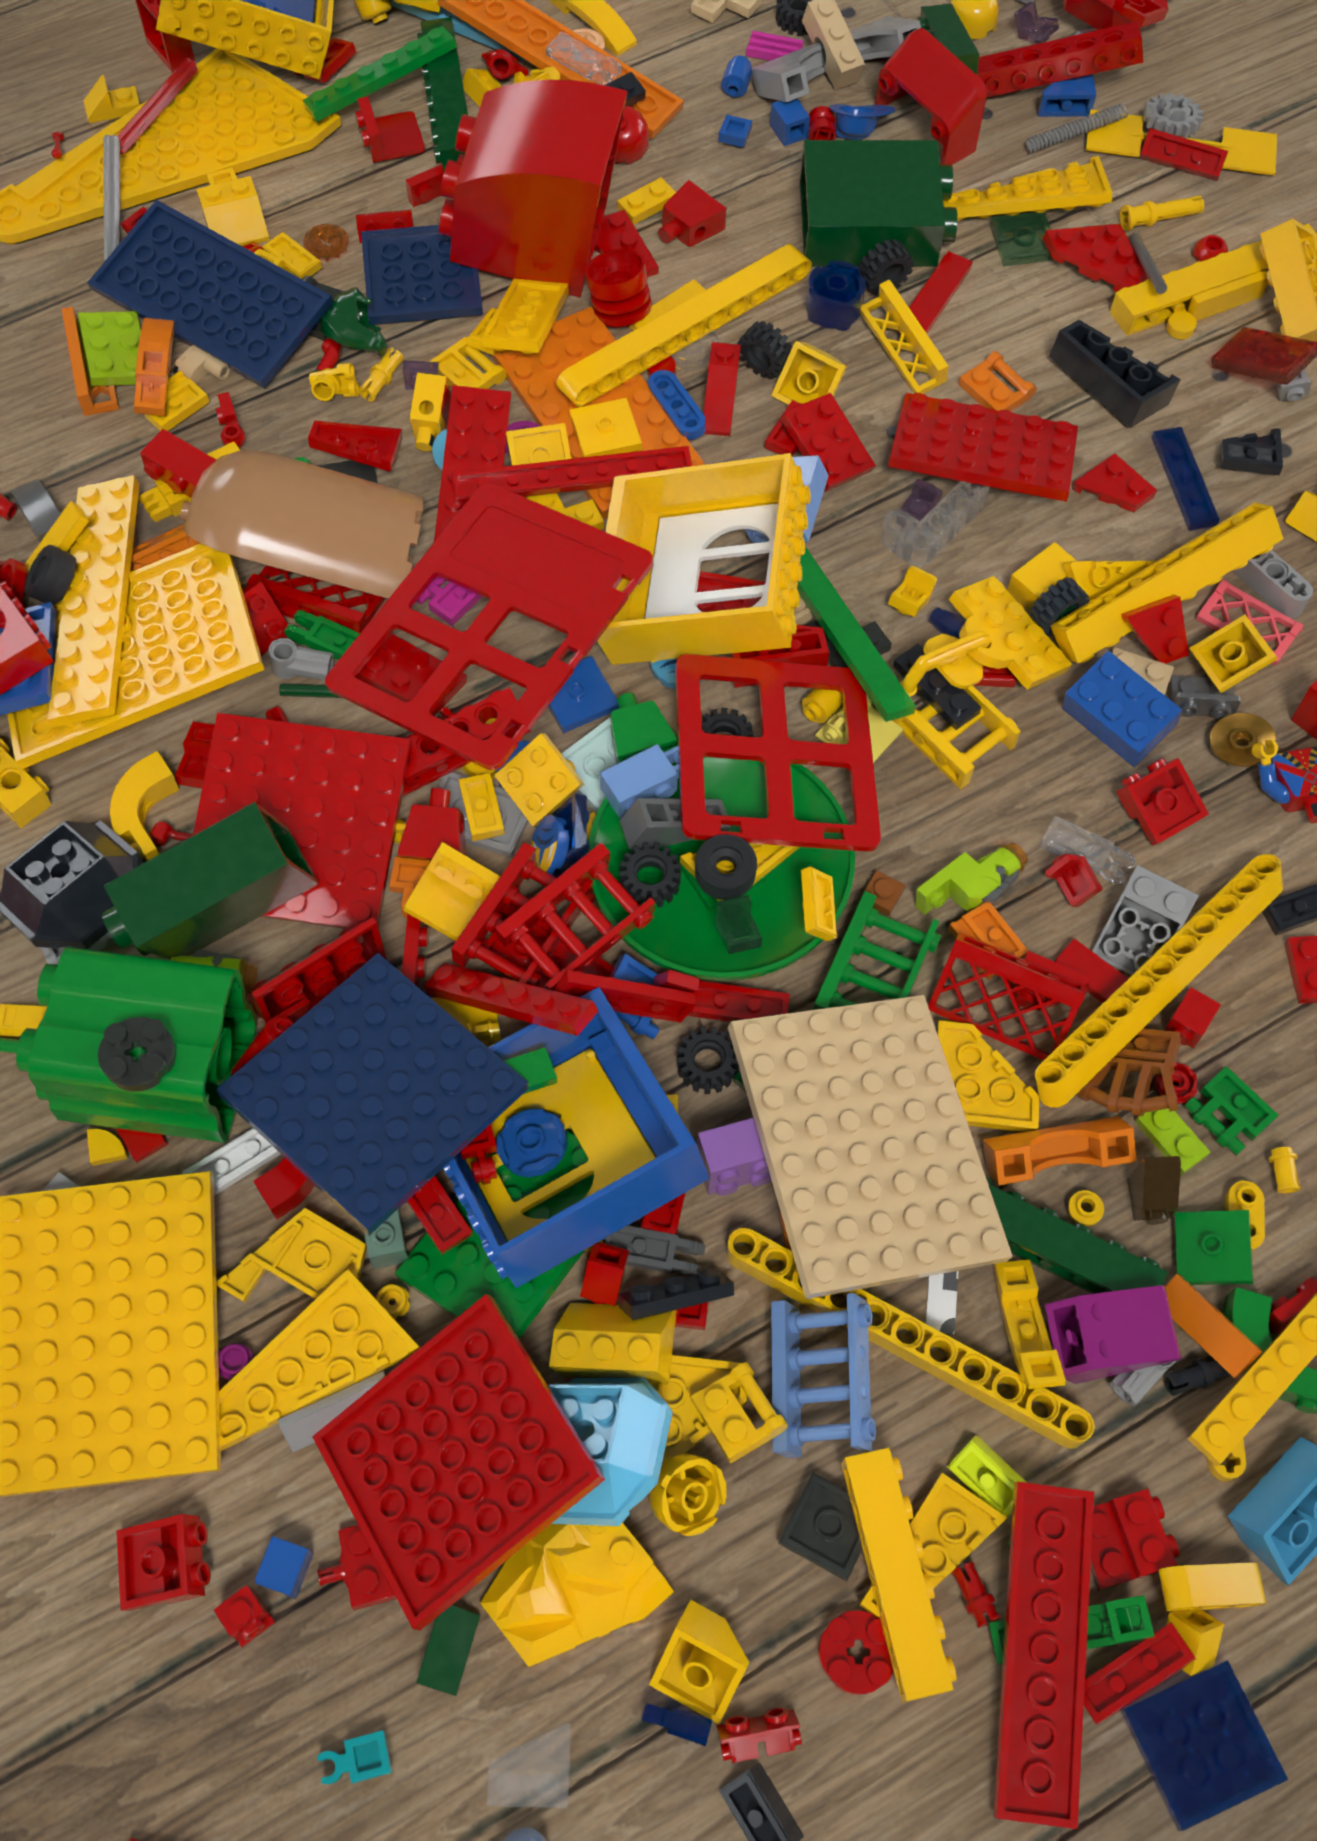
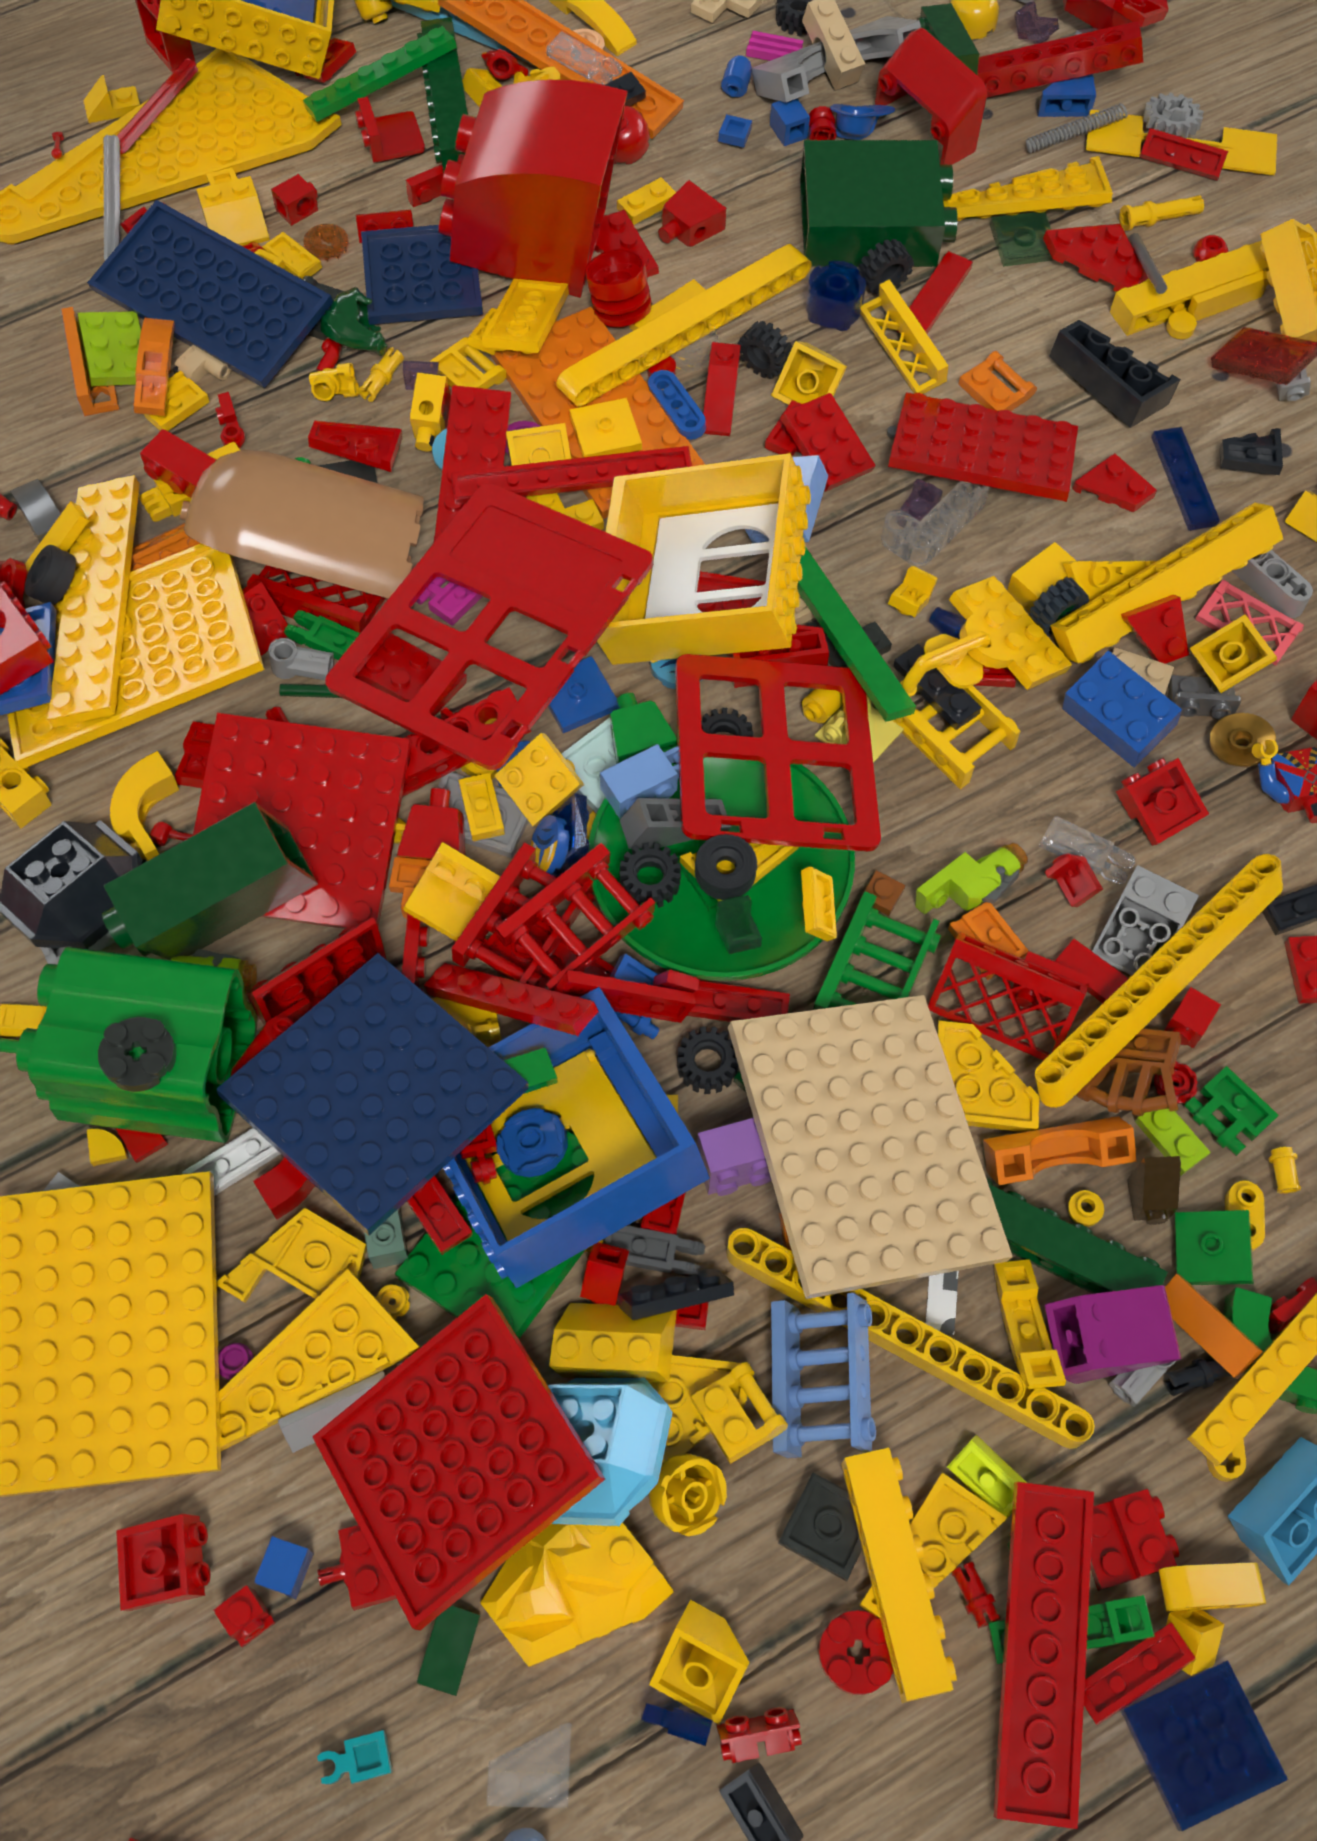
none -> red brick [271,174,318,226]

